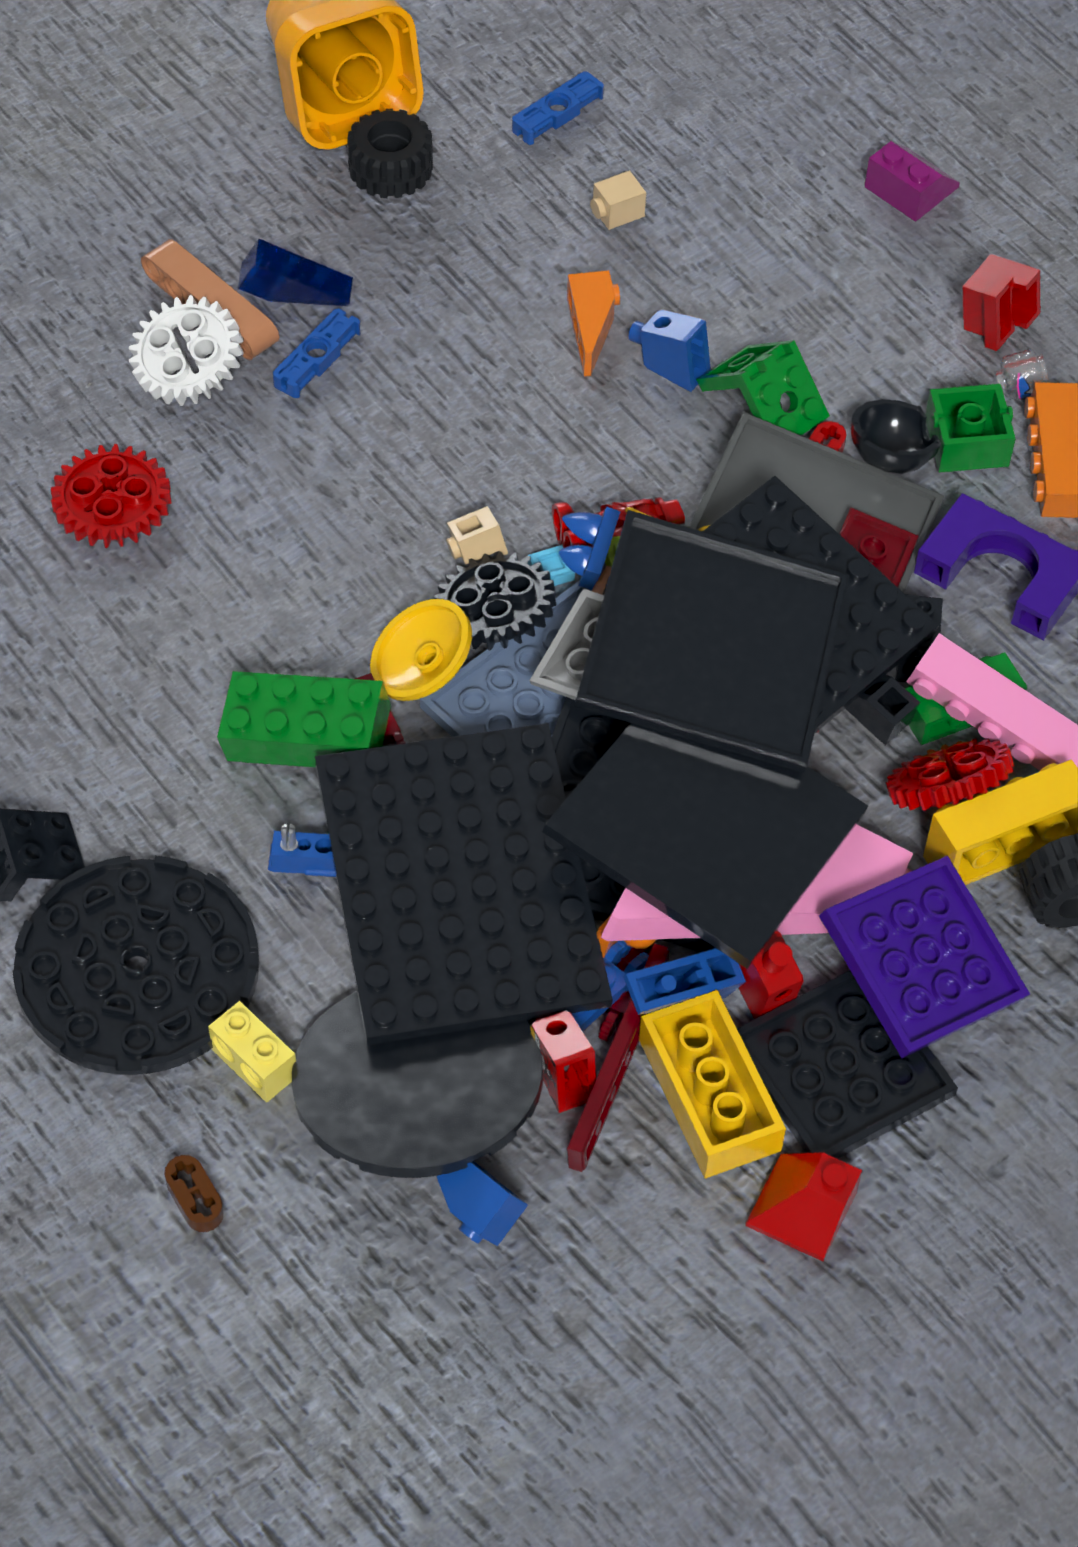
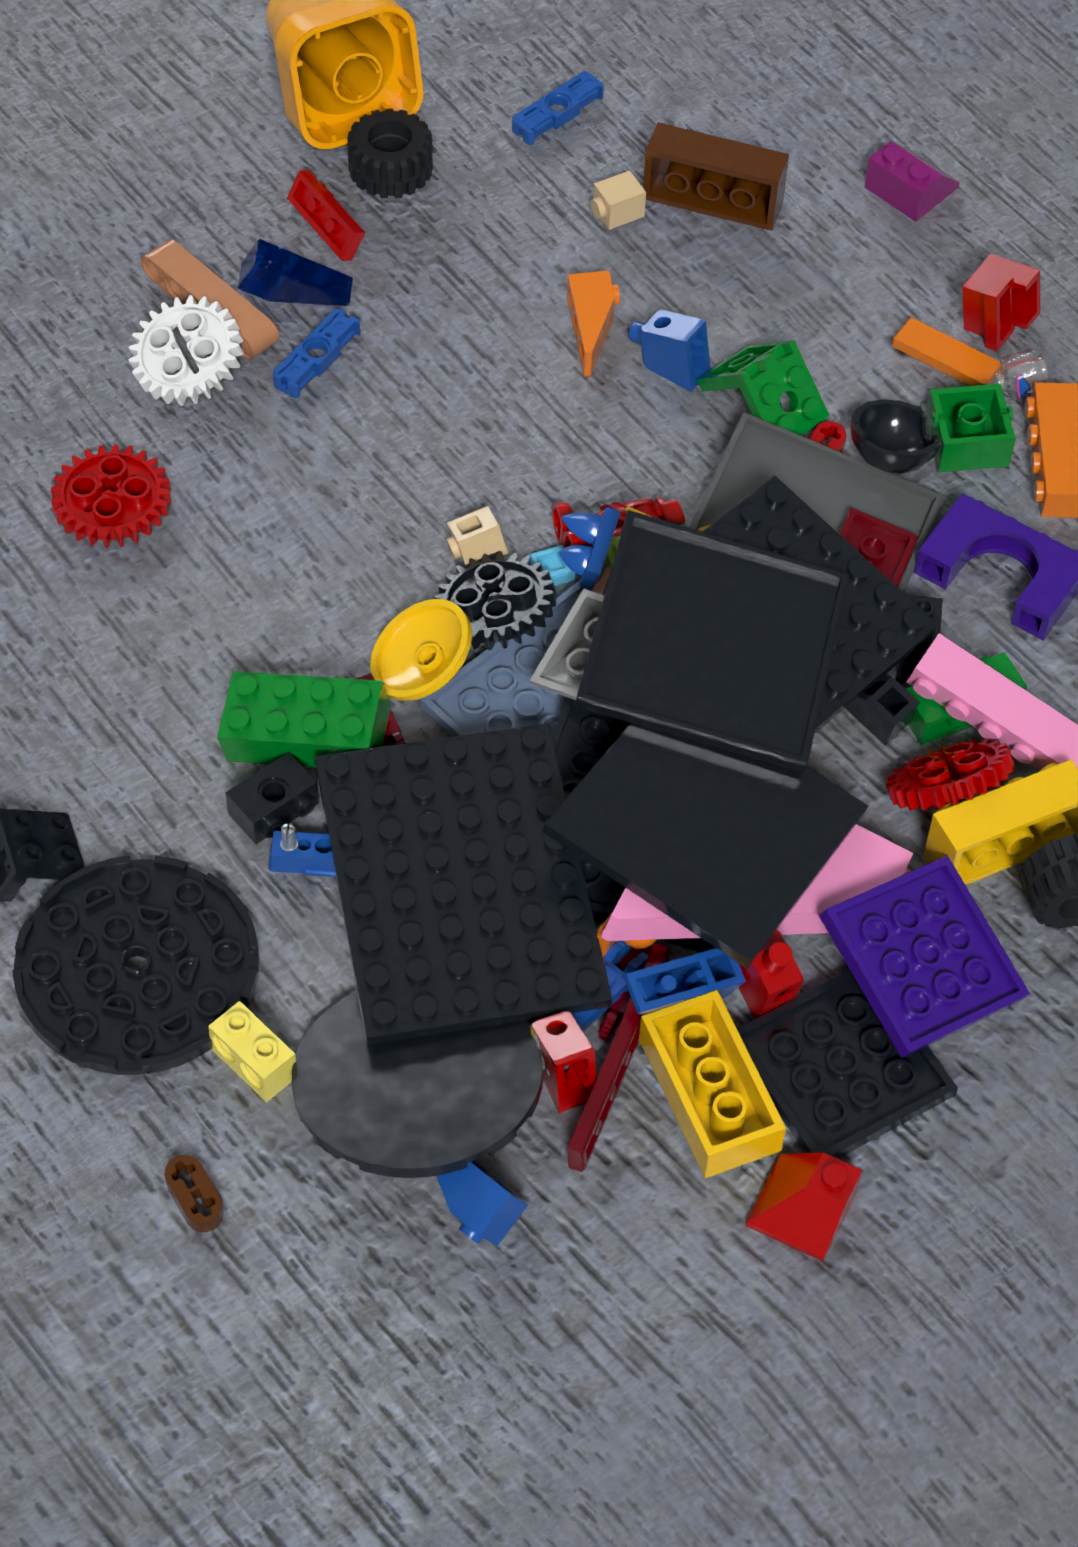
none -> black brick [225,752,319,845]
none -> red hinge [287,170,365,261]
none -> reddish brown brick [643,122,789,231]
none -> orange tile [892,317,1002,386]

